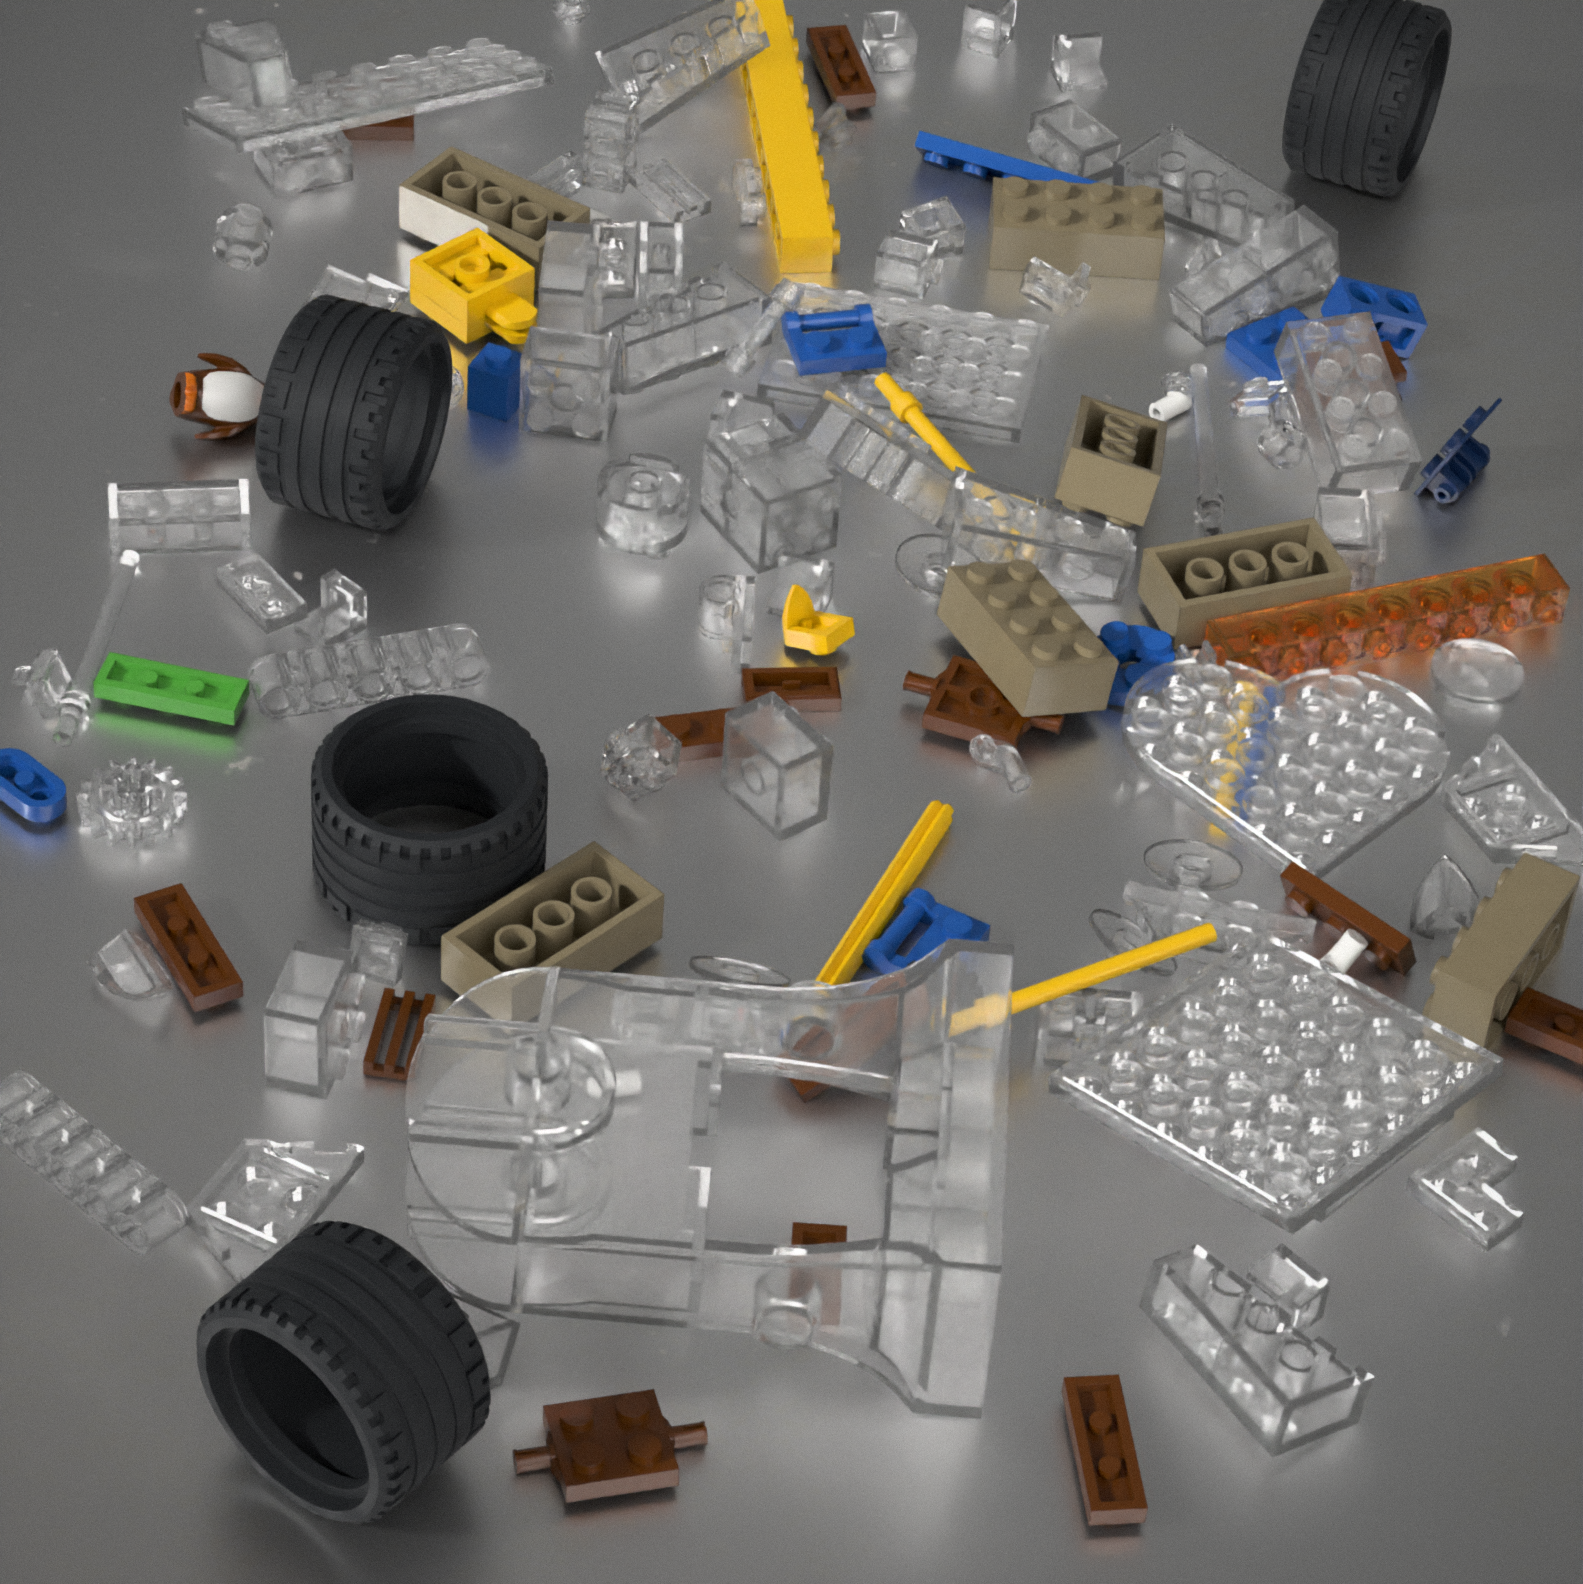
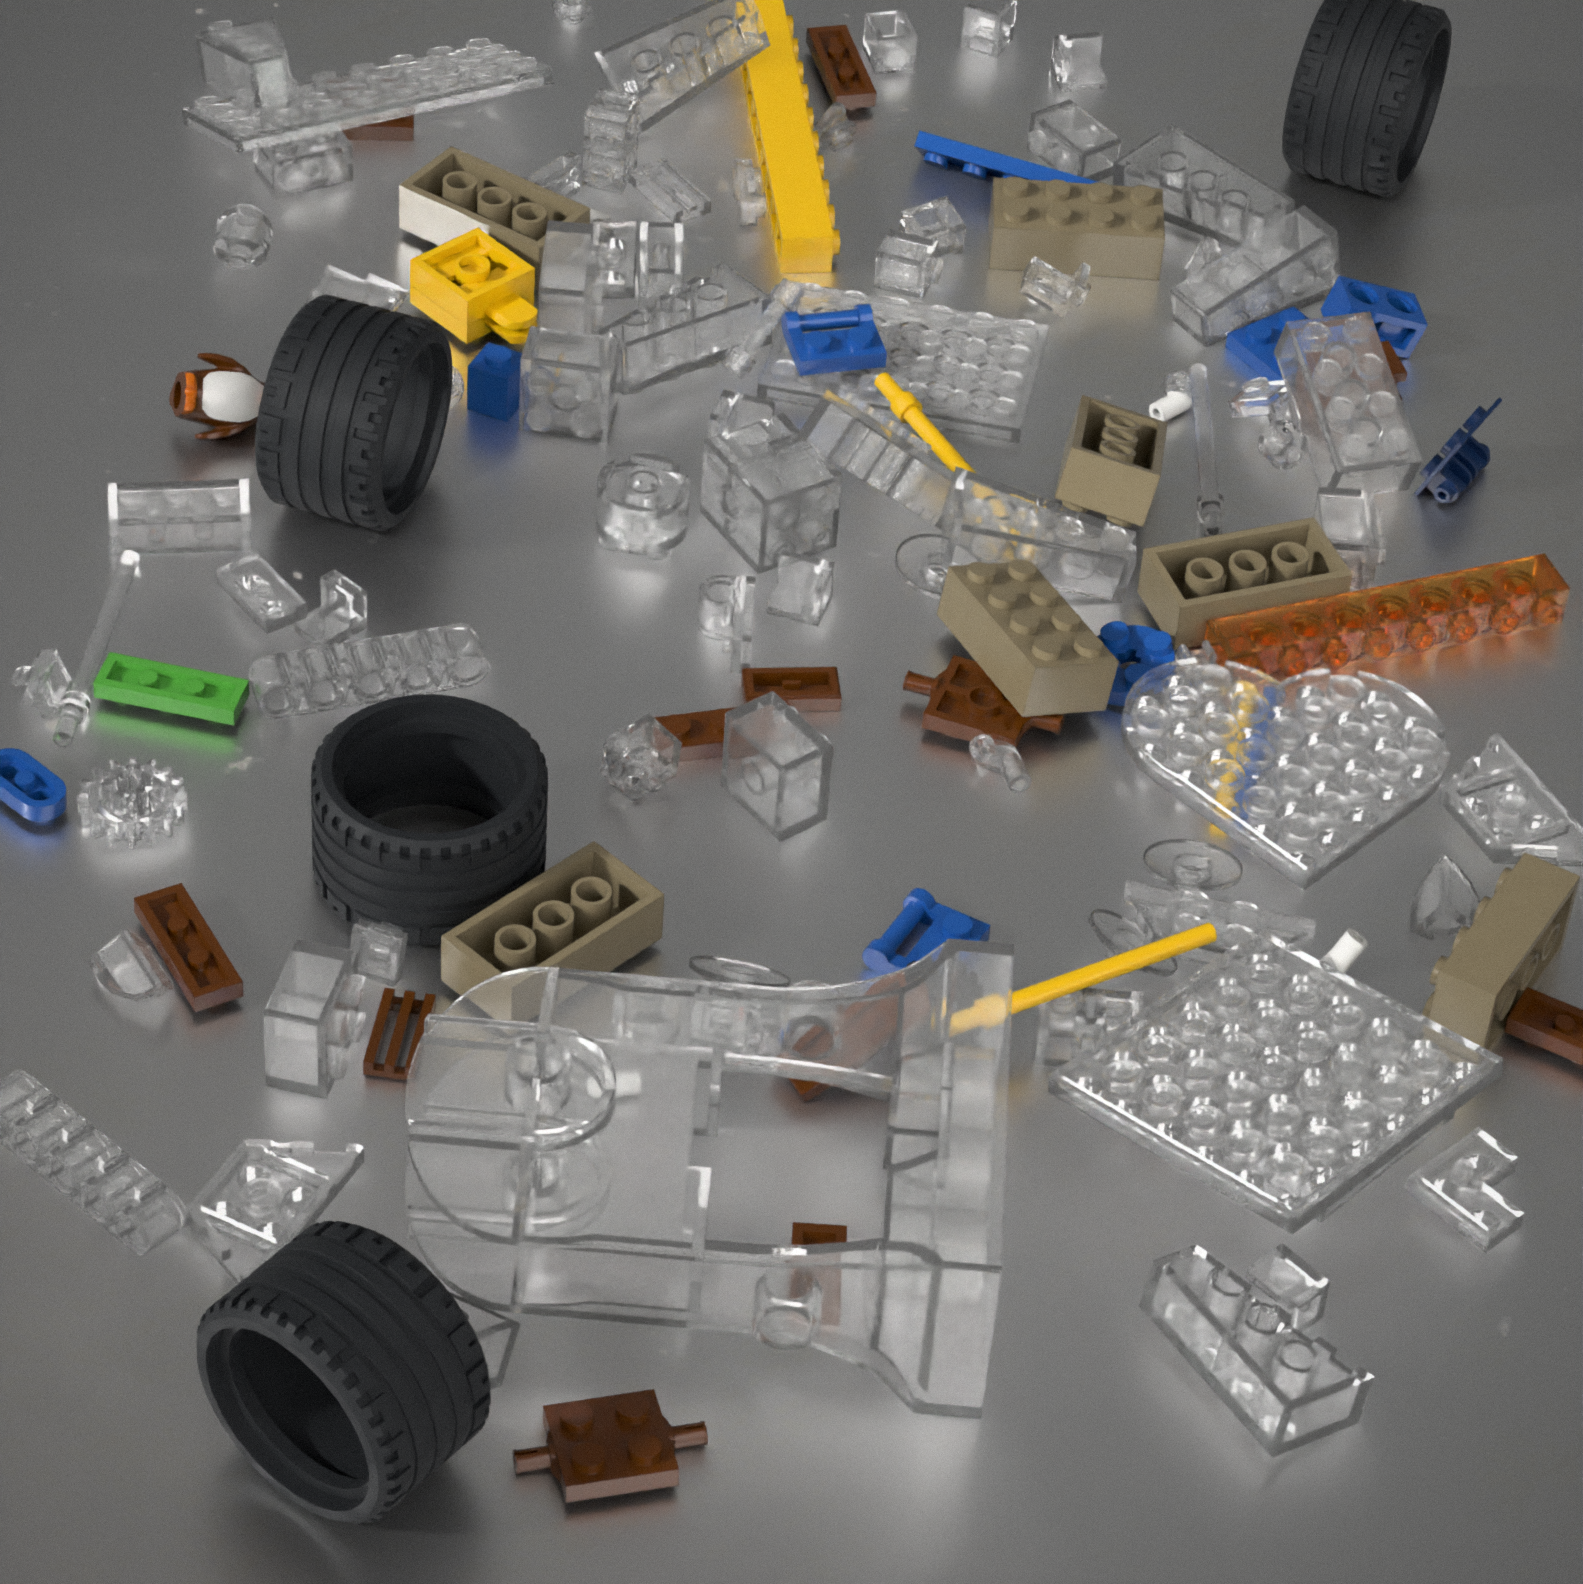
yellow plate [782,584,855,655] -> none
yellow axle [813,800,954,1004] -> none
reddish brown plate [1061,1374,1148,1526] -> none
reddish brown plate [1280,861,1417,976] -> none
clear tile [1428,638,1525,712] -> none

